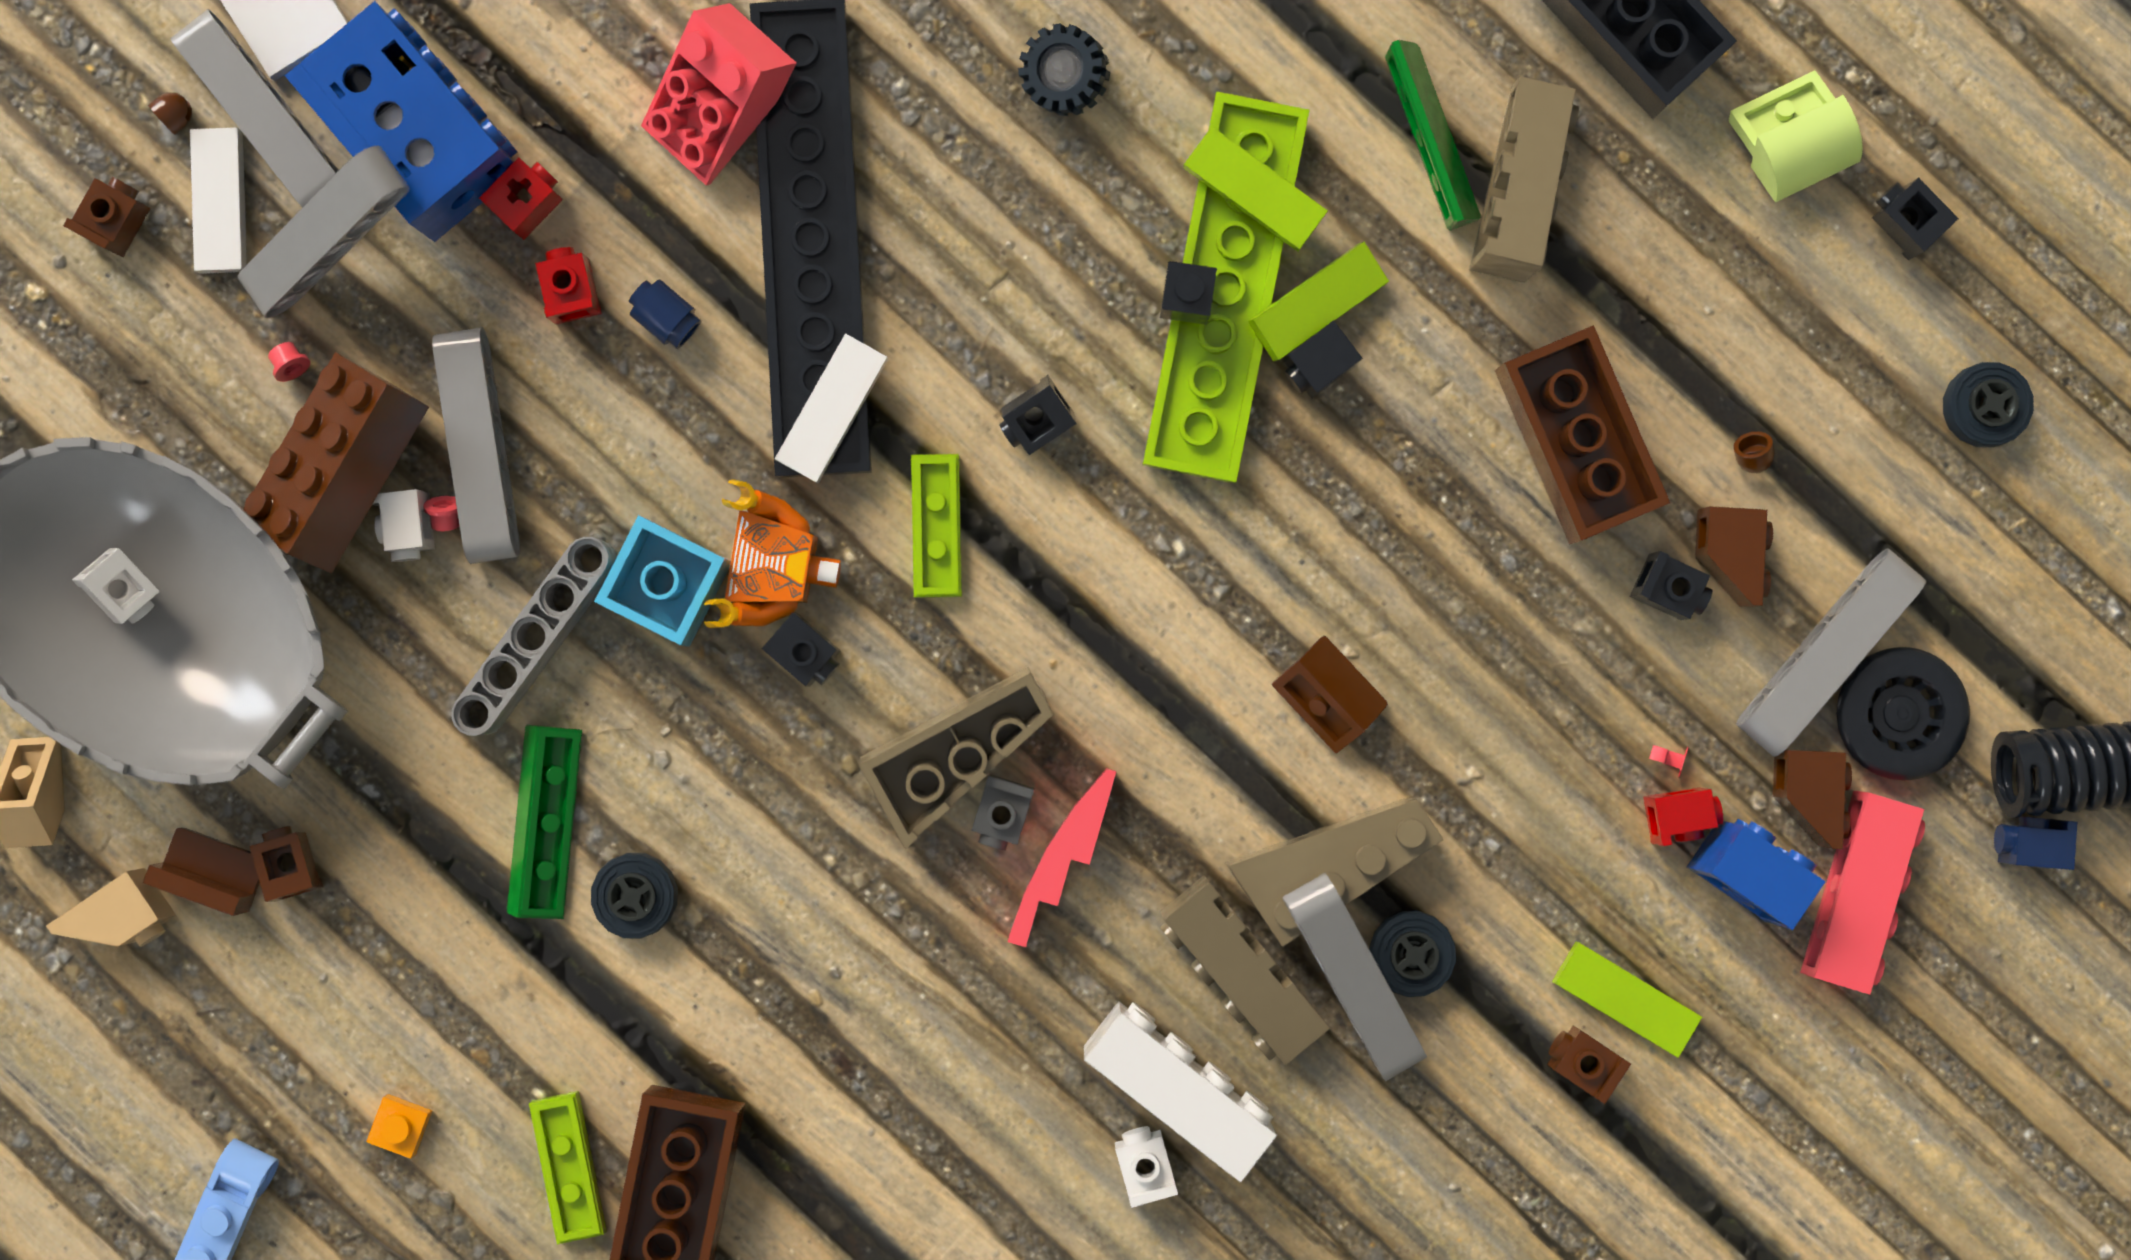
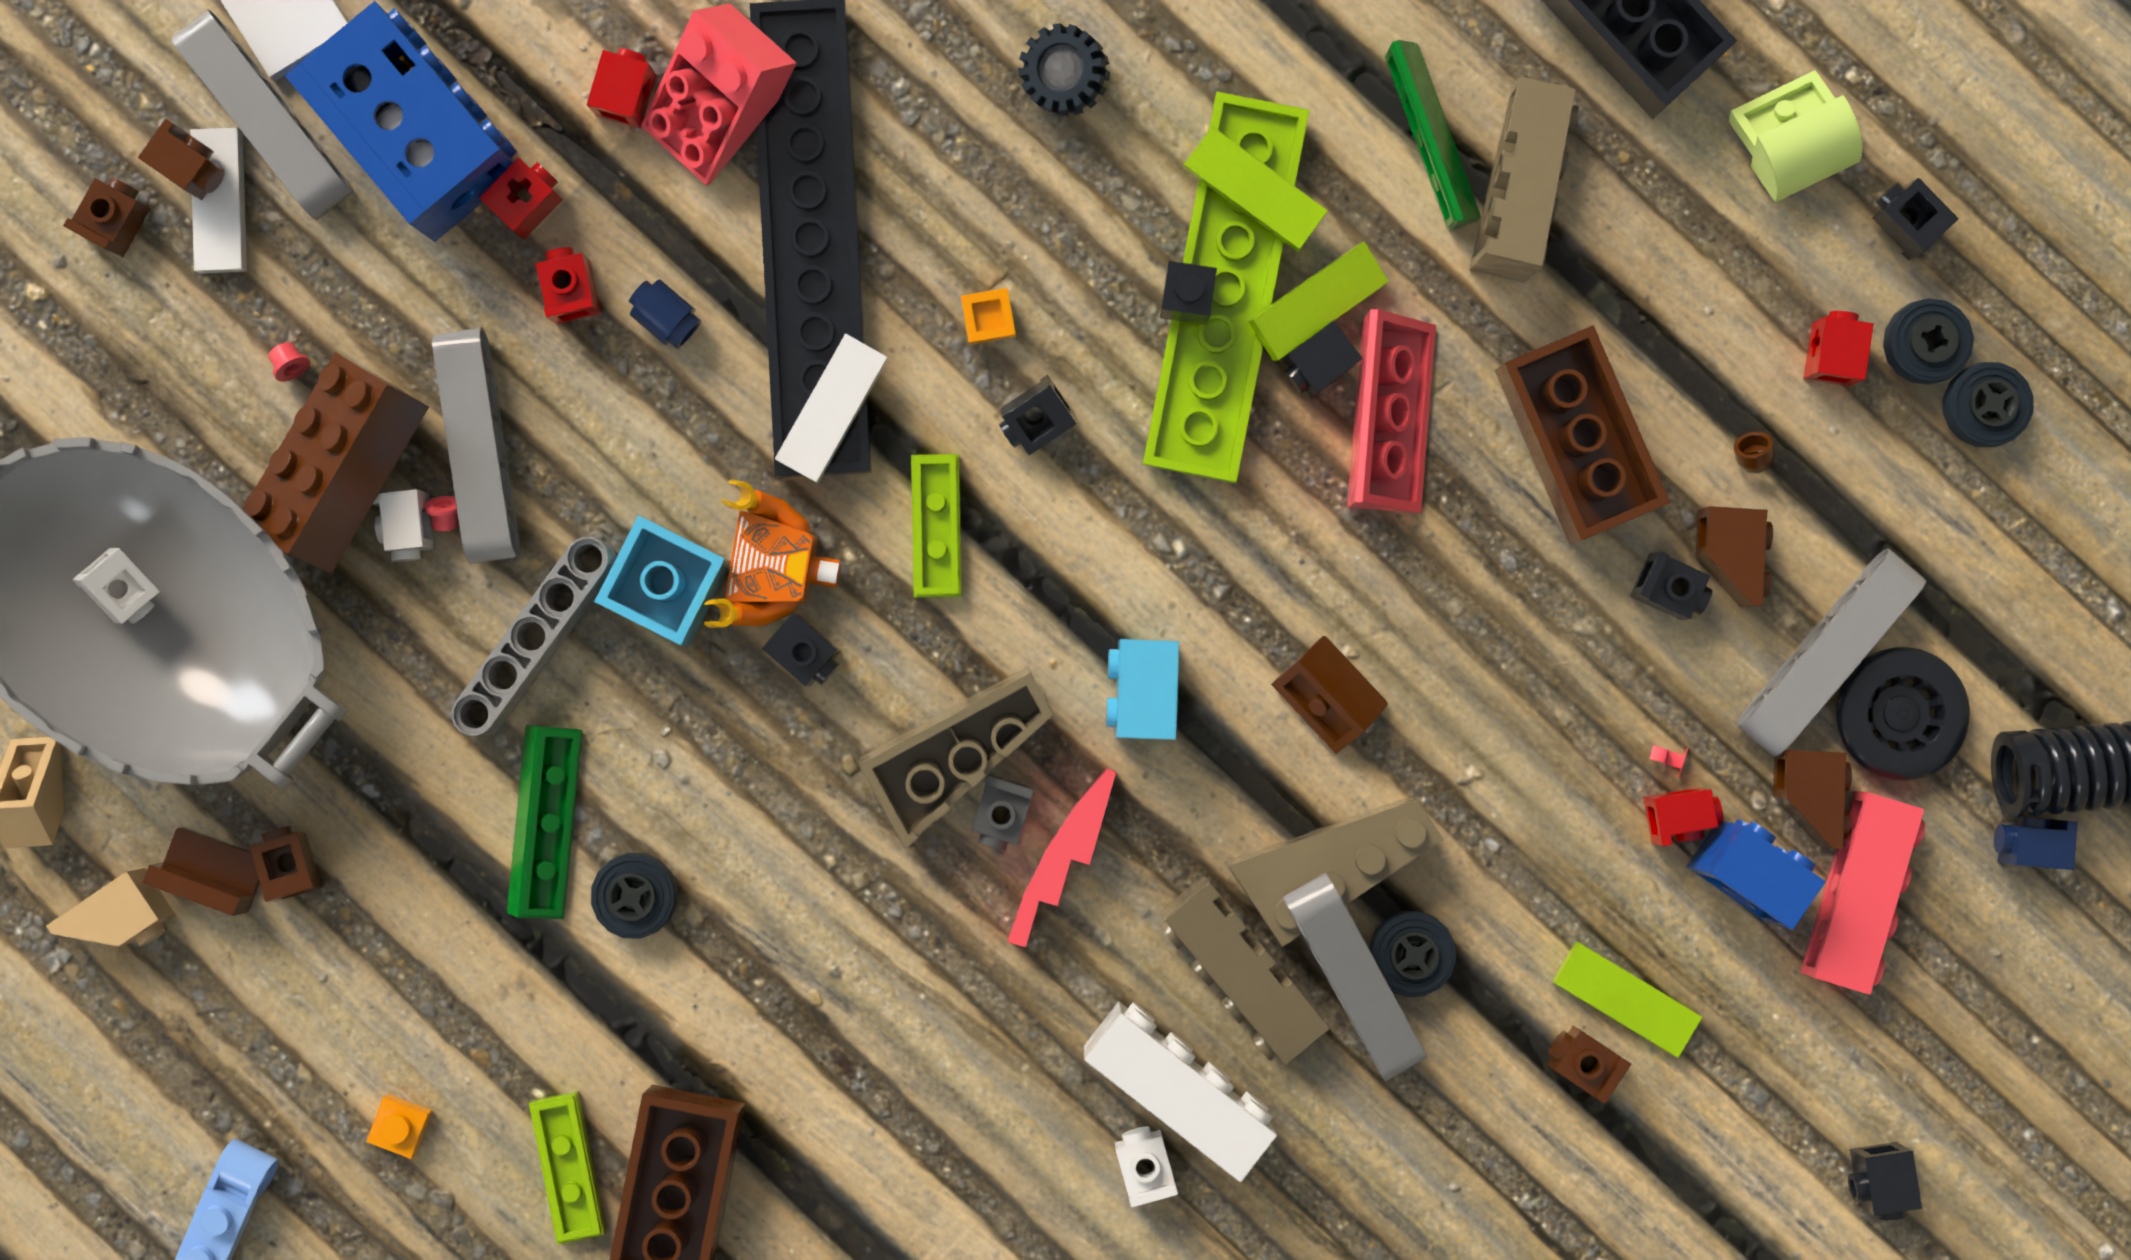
reddish brown hinge [148,92,193,135] -> none
light grey beam [237,145,410,318] -> none
none -> reddish brown brick [138,118,225,200]
none -> red brick [586,48,657,129]
none -> light orange plate [961,288,1016,345]
none -> medium azure brick [1106,639,1179,740]
none -> coral slope [1347,309,1436,513]
none -> red brick [1803,311,1874,386]
none -> black brick [1848,1142,1922,1221]
none -> black wheel [1883,298,1974,385]

